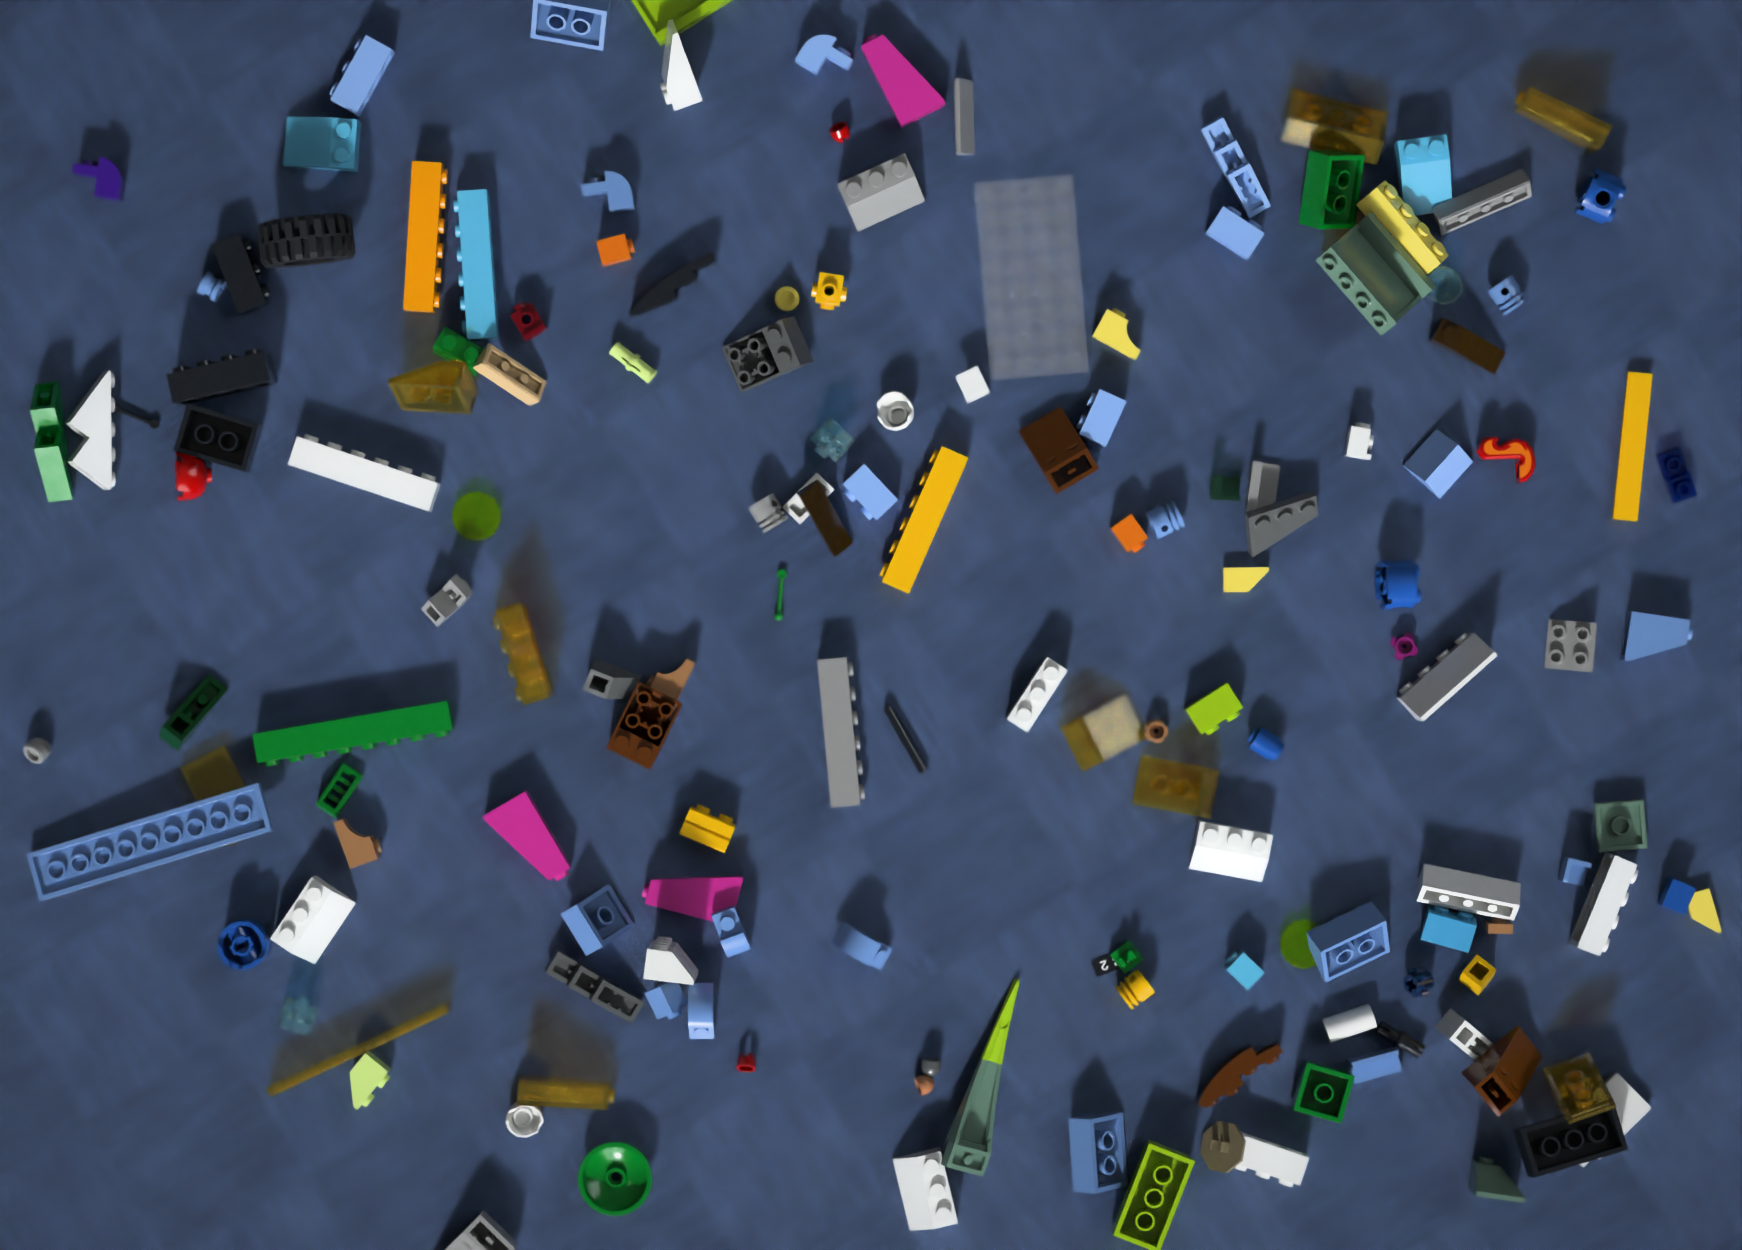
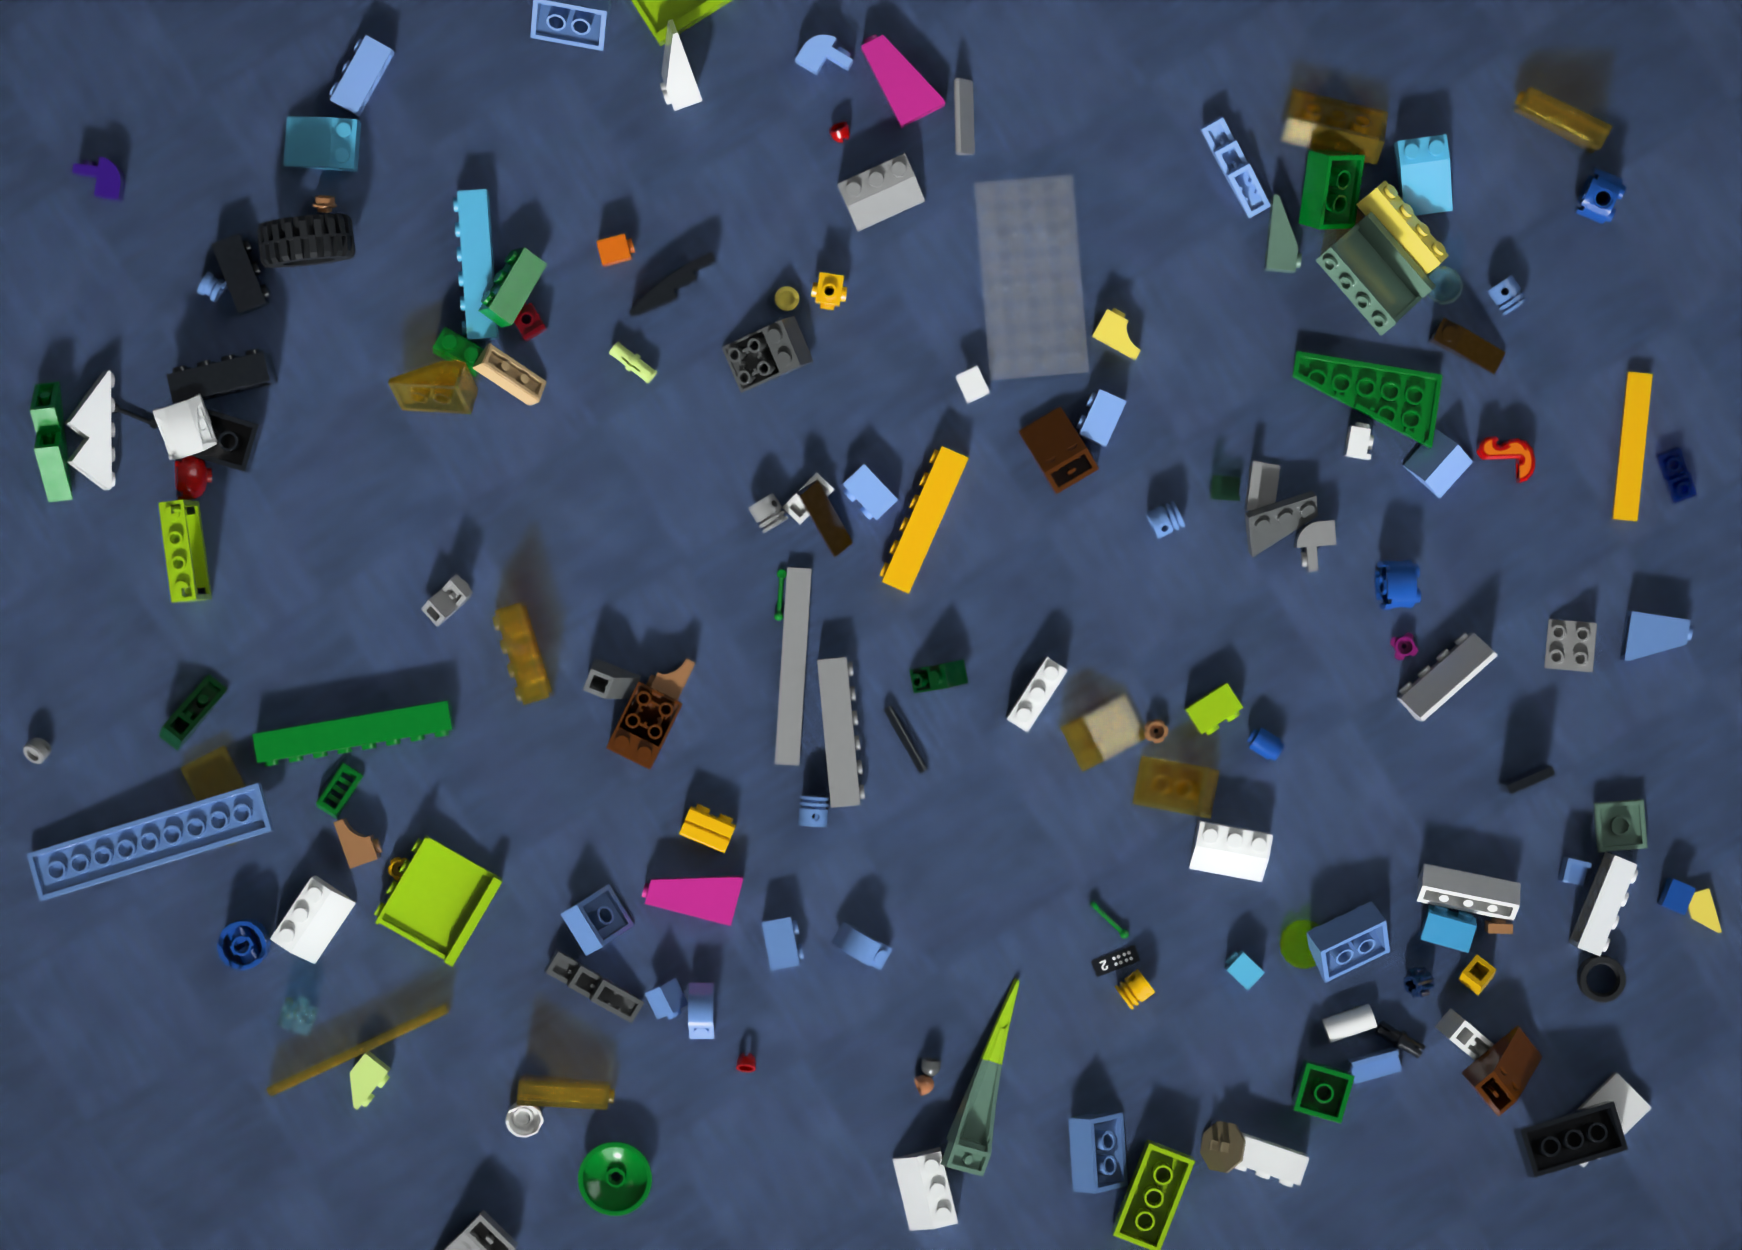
white brick [288,434,441,512] -> none
light orange brick [403,161,448,313] -> none
clear neon green tile [452,492,502,541] -> none
dark pink slope [482,790,572,881] -> none
medium blue brick [581,171,635,213] -> none
white slope [643,936,699,985] -> none
medium blue brick [711,905,751,958] -> none
clear light blue brick [810,417,855,462] -> none
white hair [877,390,914,431] -> none
orange brick [1110,514,1148,553] -> none
green tile [1110,939,1144,974] -> none
reddish brown slope [1196,1041,1283,1108] -> none
light blue brick [1205,206,1265,260] -> none
light yellow tile [1223,567,1269,592] -> none
light grey slope [1432,169,1532,235] -> none
sand green slope [1468,1156,1526,1203] -> none
clear yellow slope [1543,1053,1616,1124] -> none
none -> white slope [153,394,218,460]
none -> lime window [158,499,212,603]
none -> medium nougat plate [312,195,337,213]
none -> lime panel [373,834,503,967]
none -> yellow plate [388,857,408,881]
none -> green brick [478,247,547,328]
none -> medium blue piece [762,915,804,971]
none -> light grey tile [775,567,812,766]
none -> medium blue piece [798,795,829,827]
none -> dark green slope [909,659,969,694]
none -> green hinge [1089,900,1129,939]
none -> sand green slope [1264,194,1302,273]
none -> green wing [1292,351,1443,449]
none -> light grey brick [1294,520,1336,572]
none -> black tile [1499,764,1556,794]
none -> black tyre [1577,955,1626,1003]

